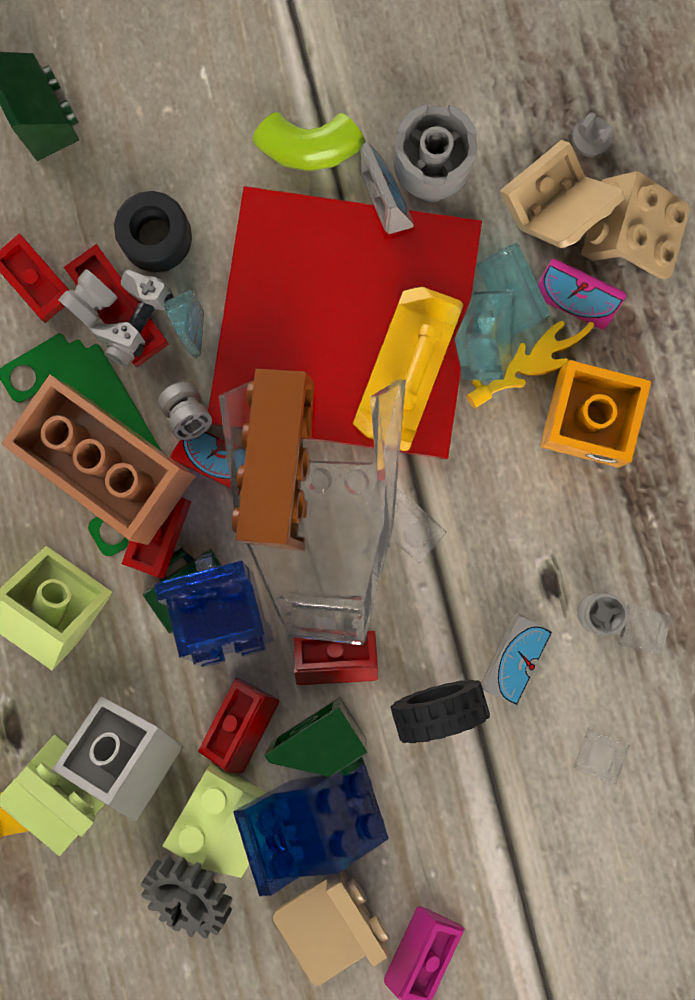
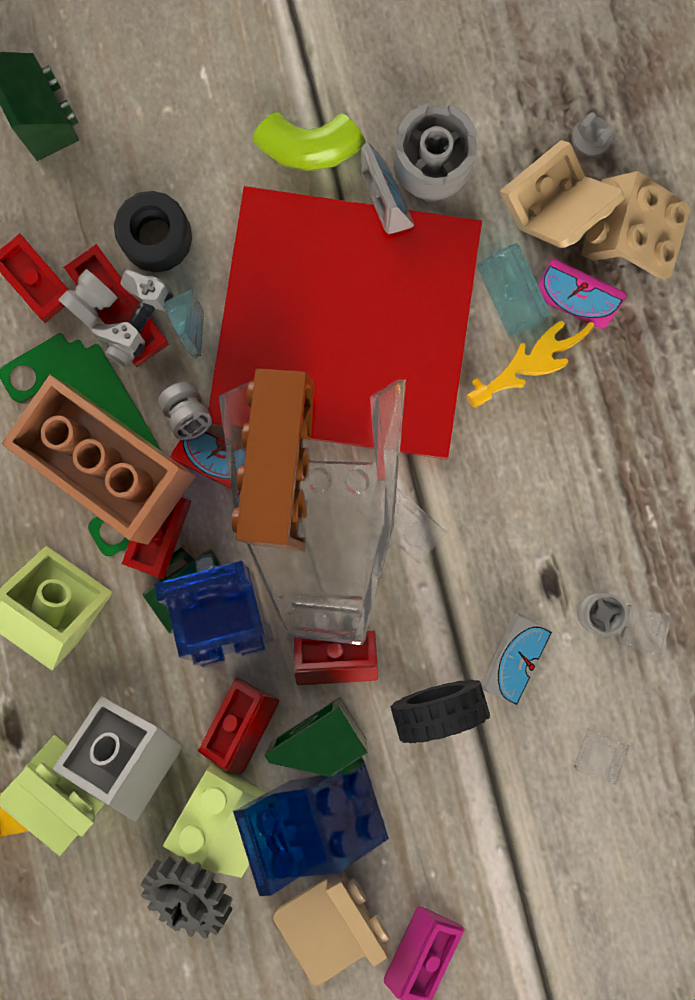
yellow piece [353,287,463,451] -> none
clear light blue slope [455,290,515,381] -> none
light orange brick [540,360,652,468] -> none

